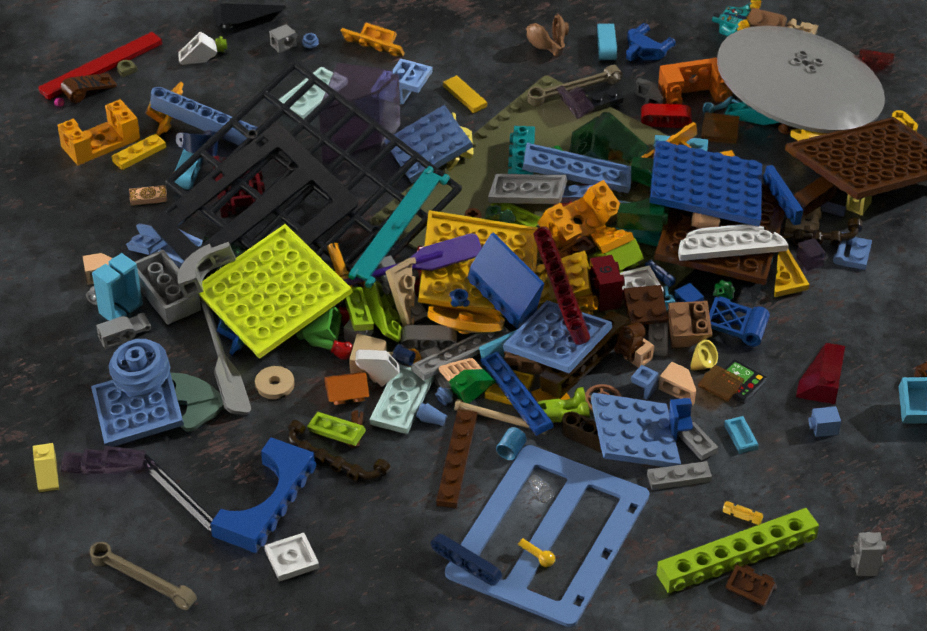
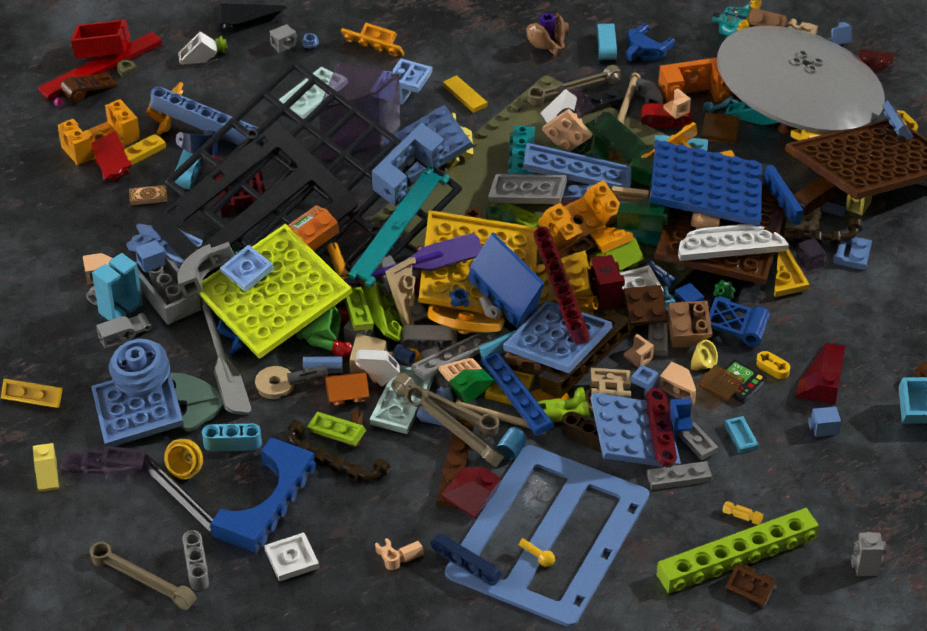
reddish brown piece [614,322,645,362] -> none
none -> yellow plate [1,379,62,408]
none -> red piece [70,19,131,59]
none -> red piece [91,131,132,182]
none -> medium blue brick [135,240,167,272]
none -> yellow piece [164,439,203,480]
none -> light grey beam [182,530,209,591]
none -> medium azure beam [202,423,262,452]
none -> light blue plate [220,245,275,292]
none -> orange slope [287,205,339,251]
none -> dark grey pin [287,364,328,385]
none -> medium blue axle [303,356,343,374]
none -> medium blue plate [372,122,444,206]
none -> light nougat bar [375,539,424,570]
none -> dark tan piece [391,373,499,437]
none -> dark tan piece [405,386,504,467]
none -> dark red slope [440,467,501,519]
none -> light grey arm [479,295,501,319]
none -> dark purple axle [540,13,555,41]
none -> white slope [541,89,577,123]
none -> light nougat plate [542,108,592,152]
none -> tan plate [590,368,631,398]
none -> tan tile [612,186,649,202]
none -> tan bar [613,73,641,130]
none -> dark red piece [645,388,677,468]
none -> light nougat panel [663,89,691,119]
none -> yellow beam [756,351,790,380]
none -> medium blue panel [827,22,852,45]
none -> medium blue plate [882,100,913,141]

